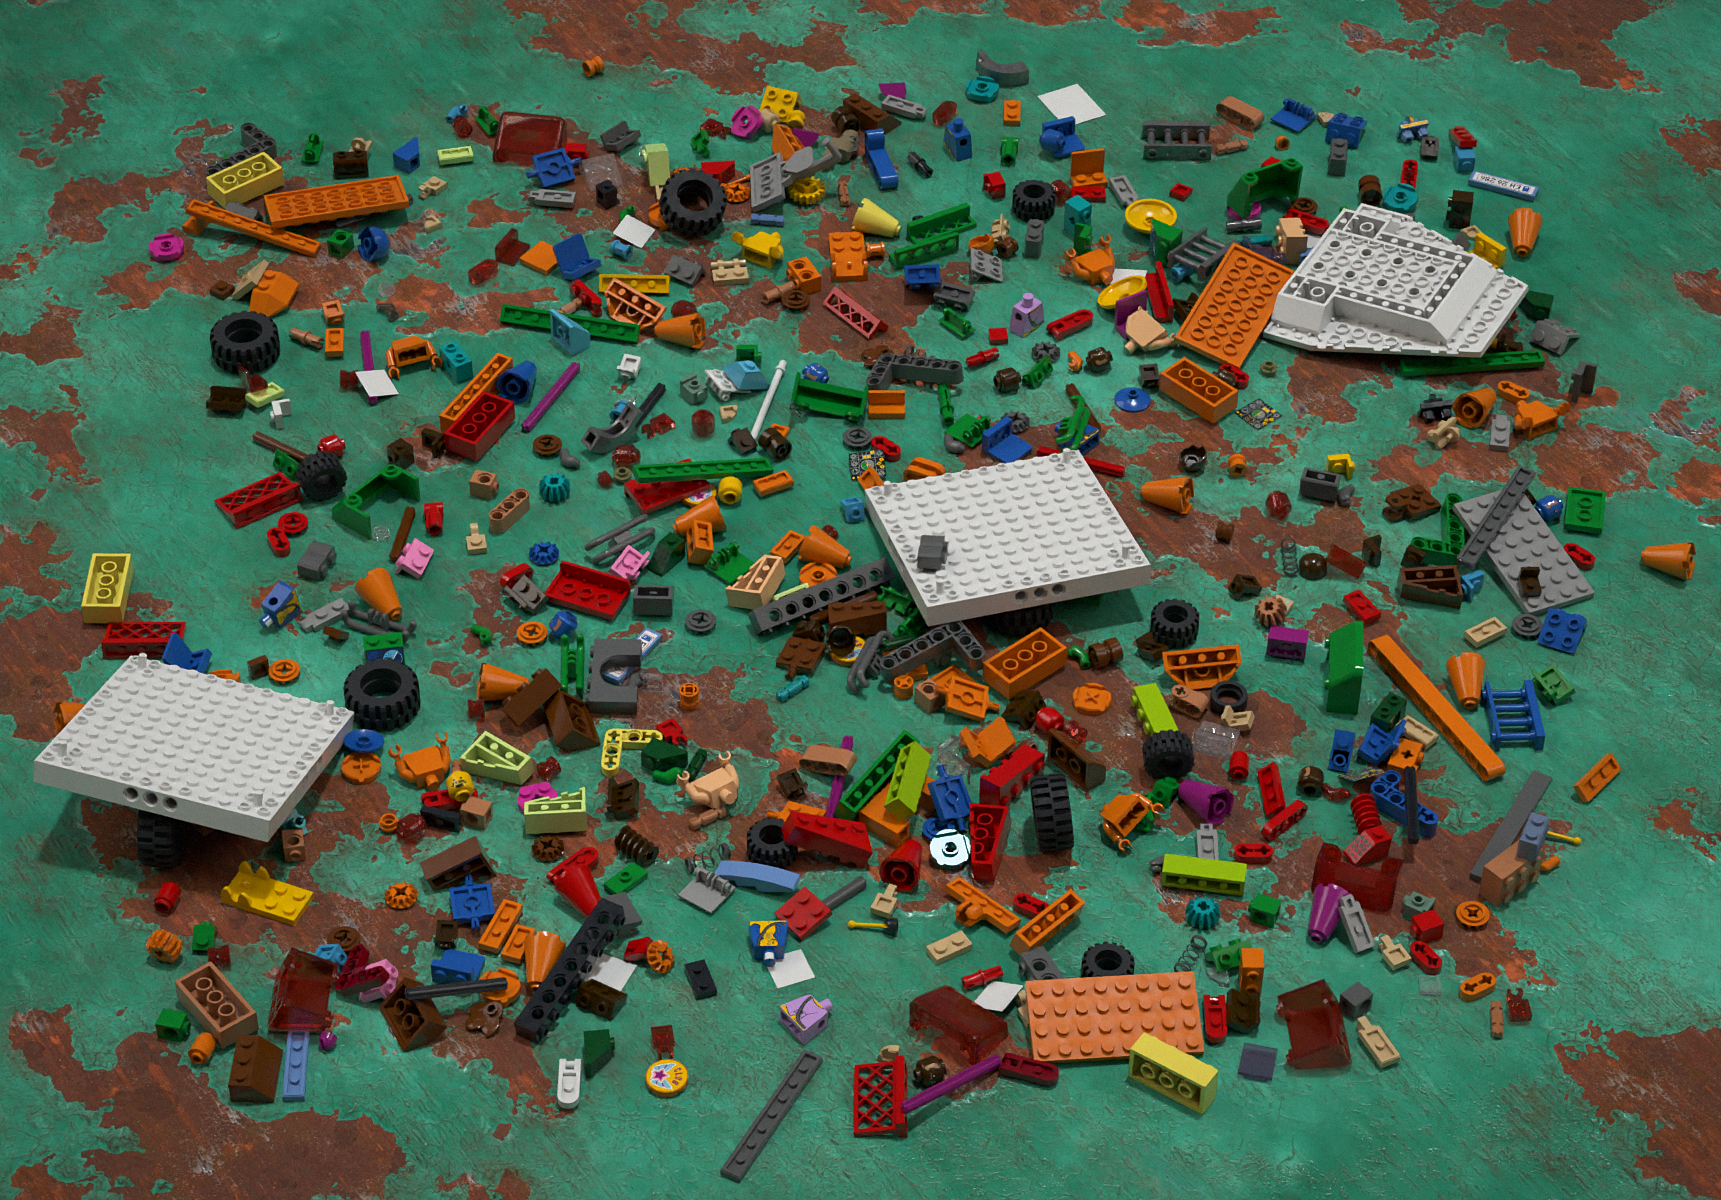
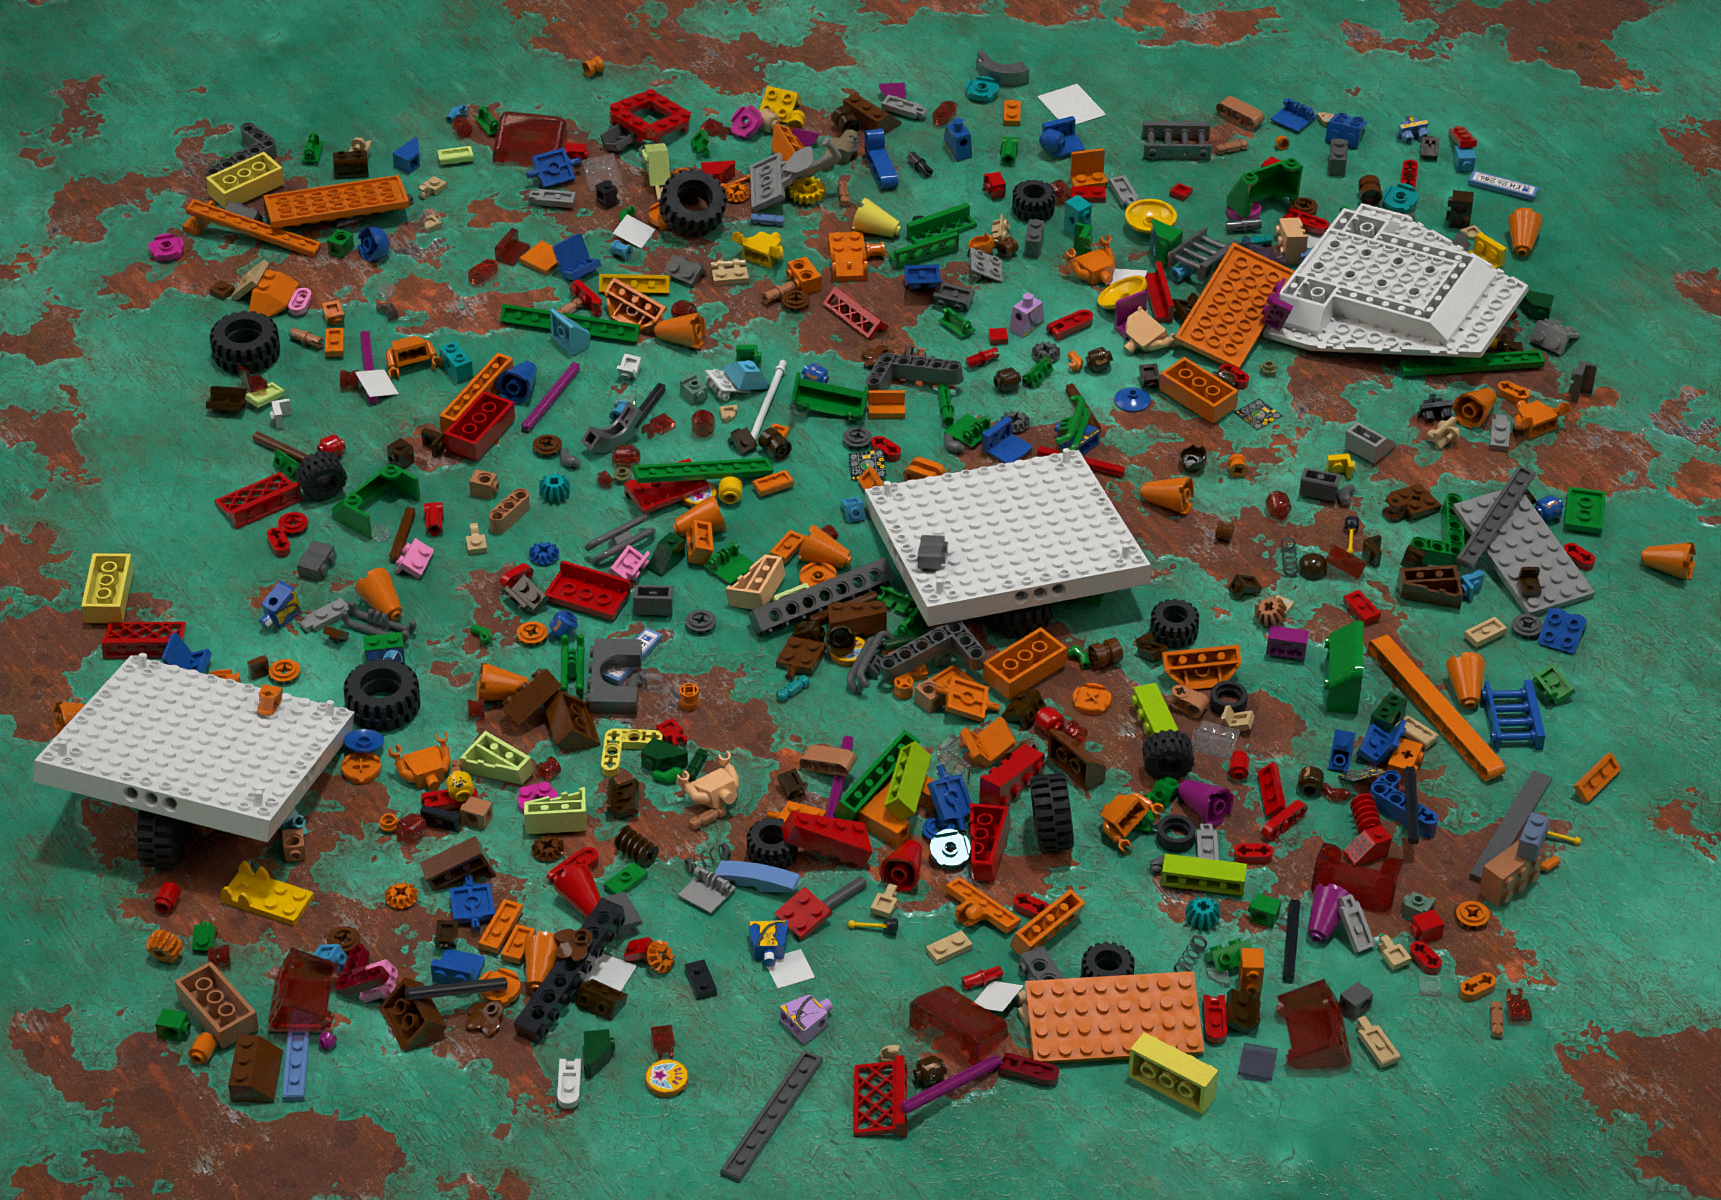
none -> orange piece [257,684,283,716]
none -> bright pink plate [288,288,312,316]
none -> reddish brown plate [554,928,593,962]
none -> red plate [609,89,691,144]
none -> black tyre [1157,814,1196,853]
none -> magenta bracket [1261,278,1293,331]
none -> black axle [1283,899,1300,982]
none -> light grey slope [1344,422,1396,464]
none -> black hinge [1344,516,1360,555]

